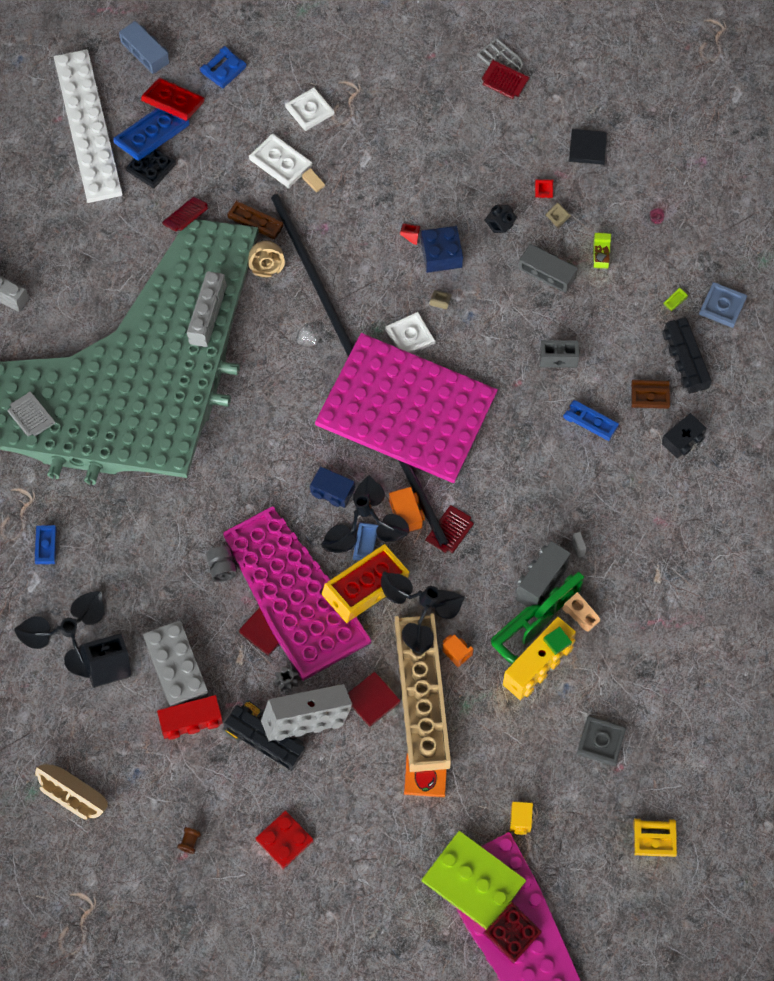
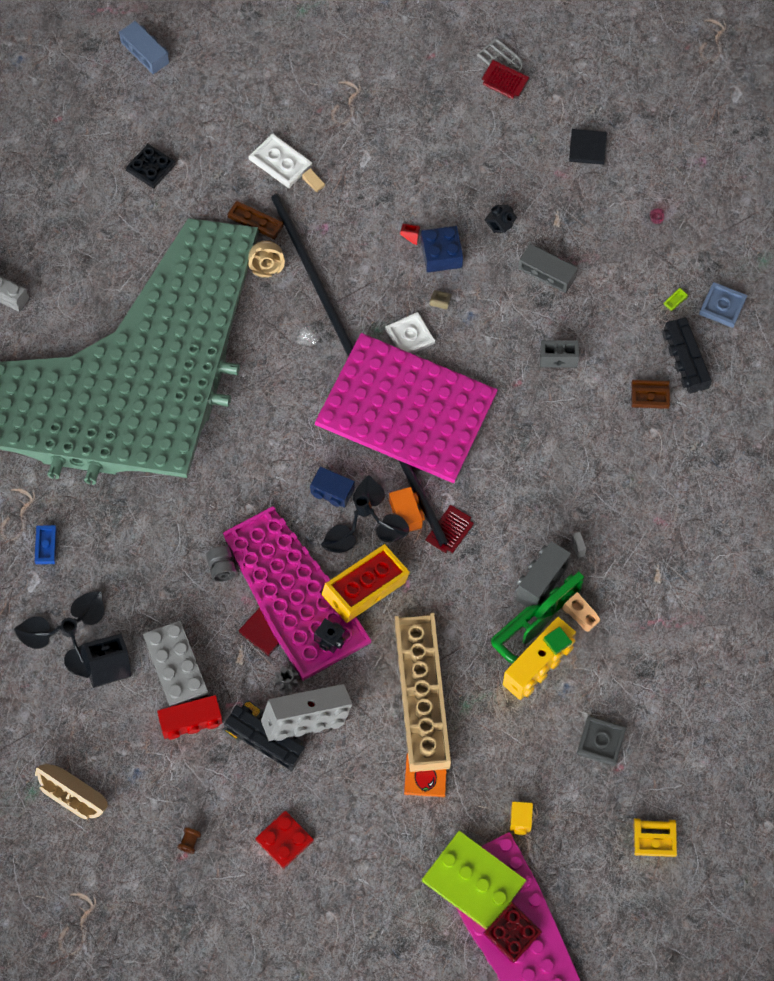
light grey window [7,391,55,437] -> none
white plate [54,49,123,203] -> none
blue tile [113,108,189,161] -> none
red tile [141,78,205,121] -> none
dark red window [162,196,208,232] -> none
light grey brick [187,271,227,347] -> none
blue plate [200,46,246,89] -> none
white tile [285,87,334,131] -> none
dark red tile [348,672,400,727] -> none
medium blue tile [353,522,378,561] -> none
black plant [381,572,465,654] -> none
orange brick [442,634,473,667] -> none
red slope [535,180,553,198] -> none
dark tan tile [545,202,571,228] -> none
blue plate [563,400,619,441] -> none
lime leg [593,233,611,269] -> none
black brick [661,413,707,459] -> none
none -> black brick [314,618,346,653]

